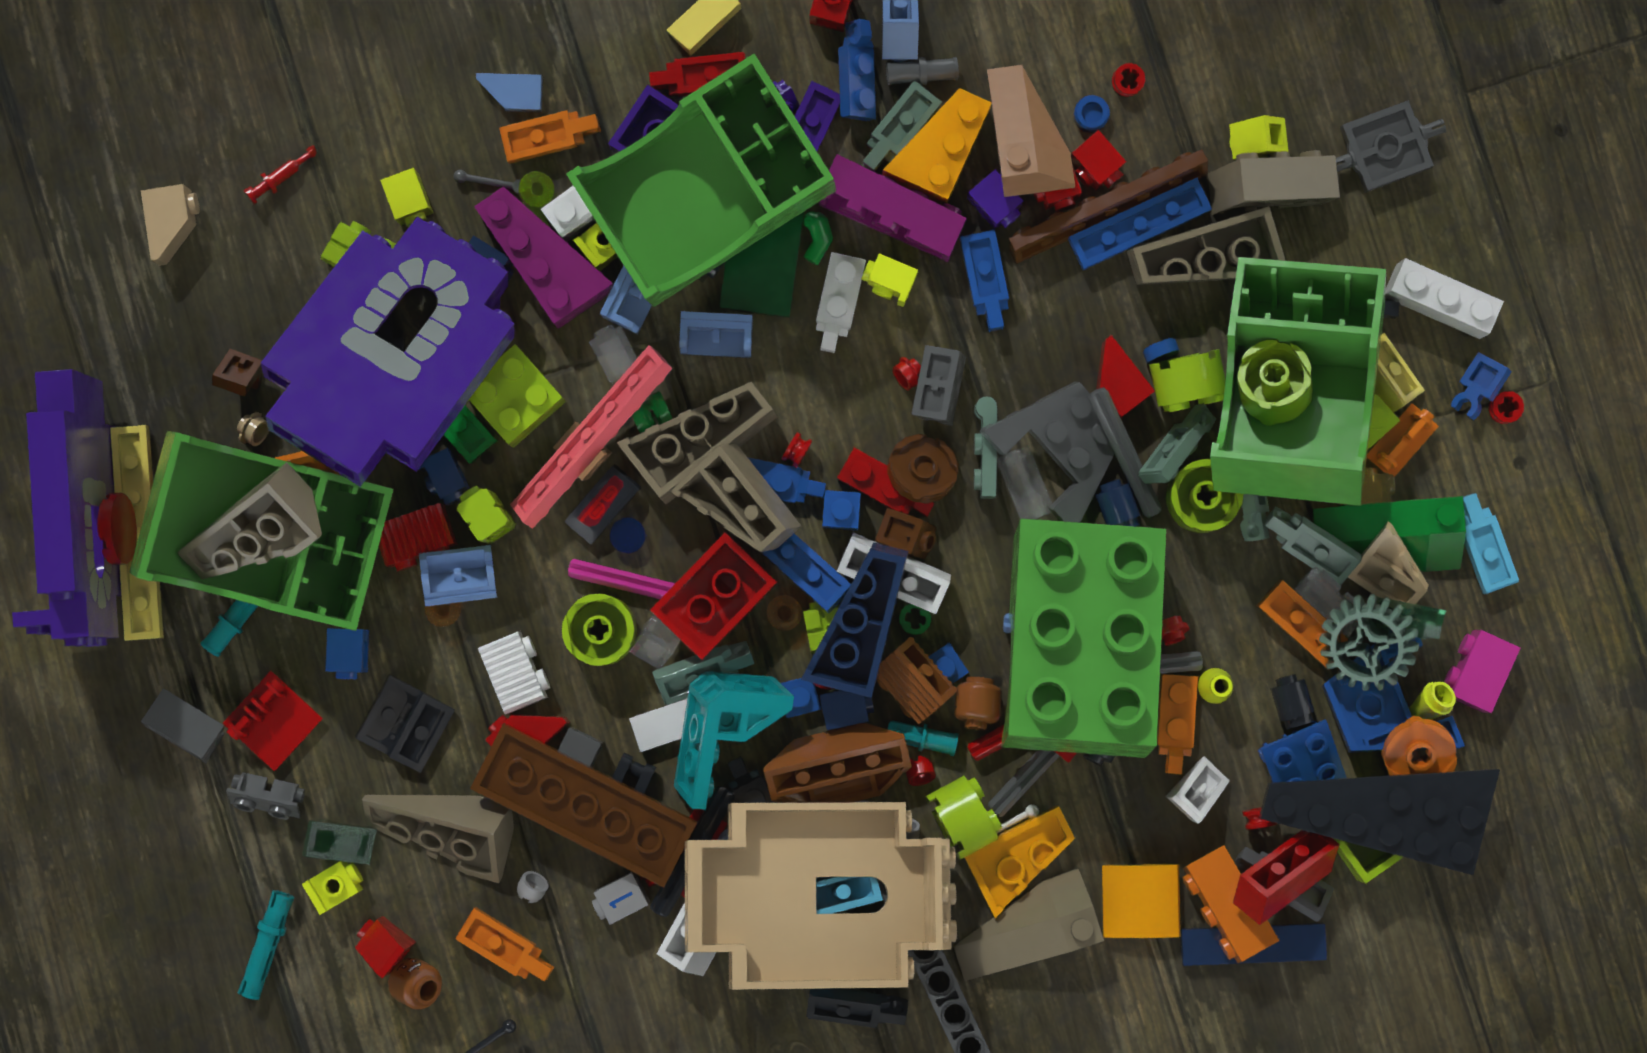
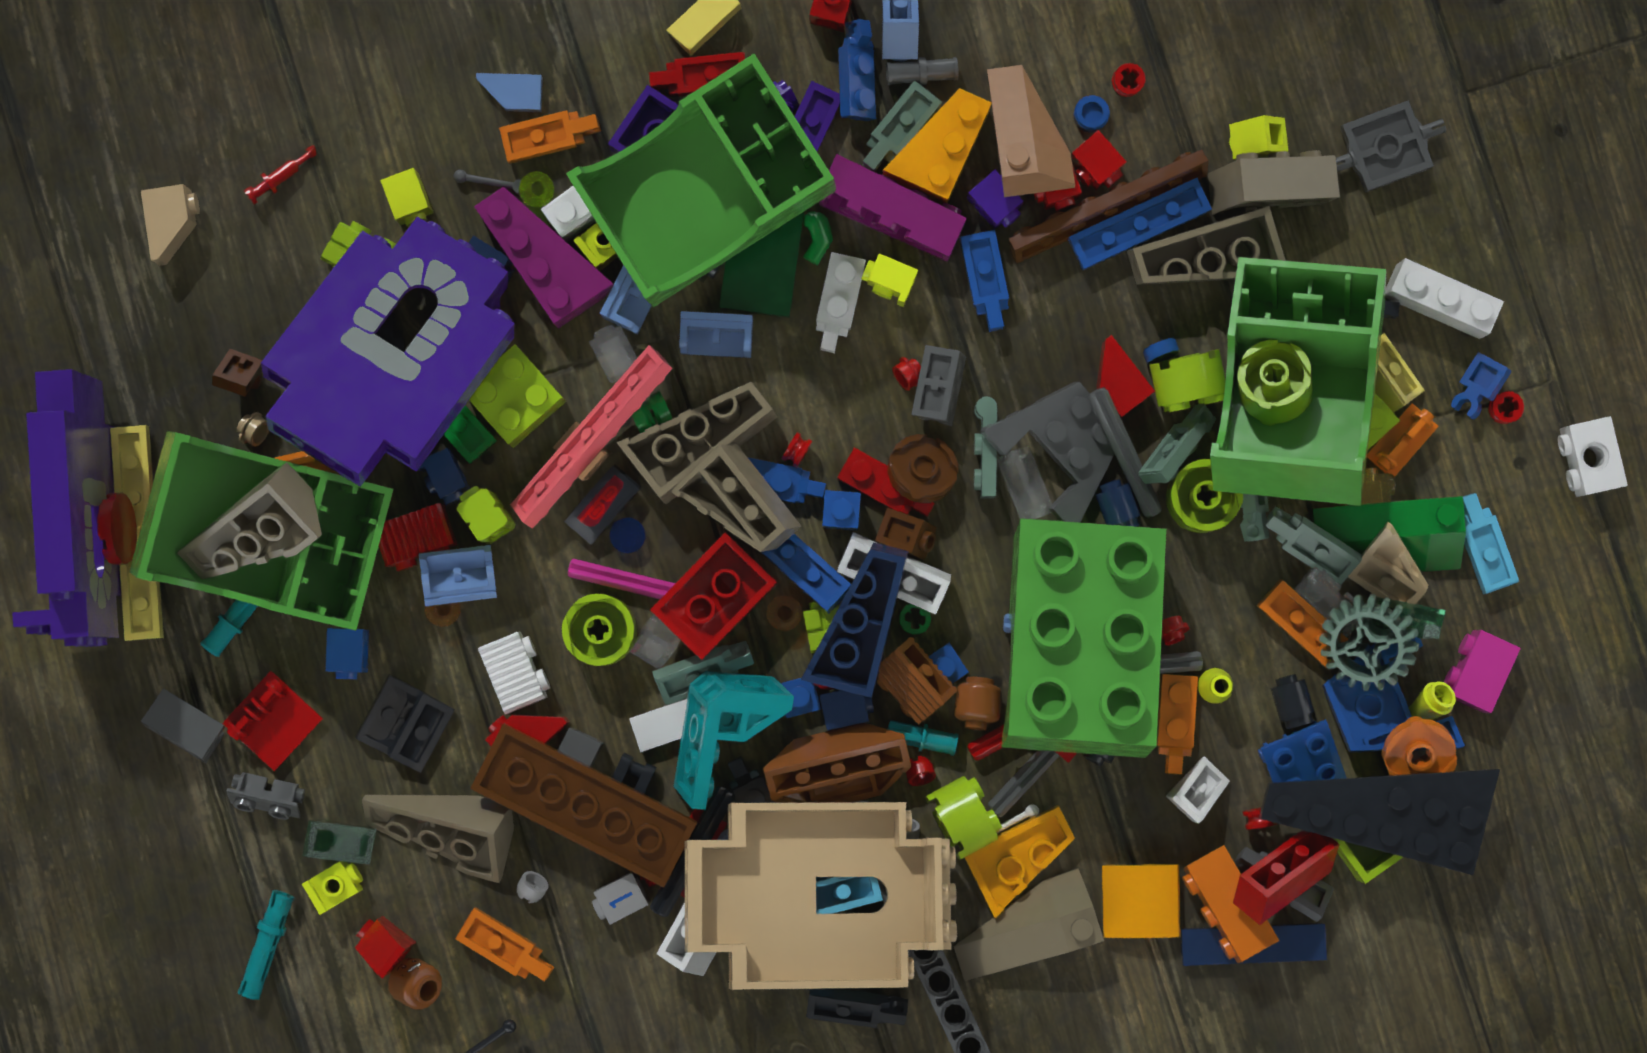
none -> white brick [1558,416,1628,497]

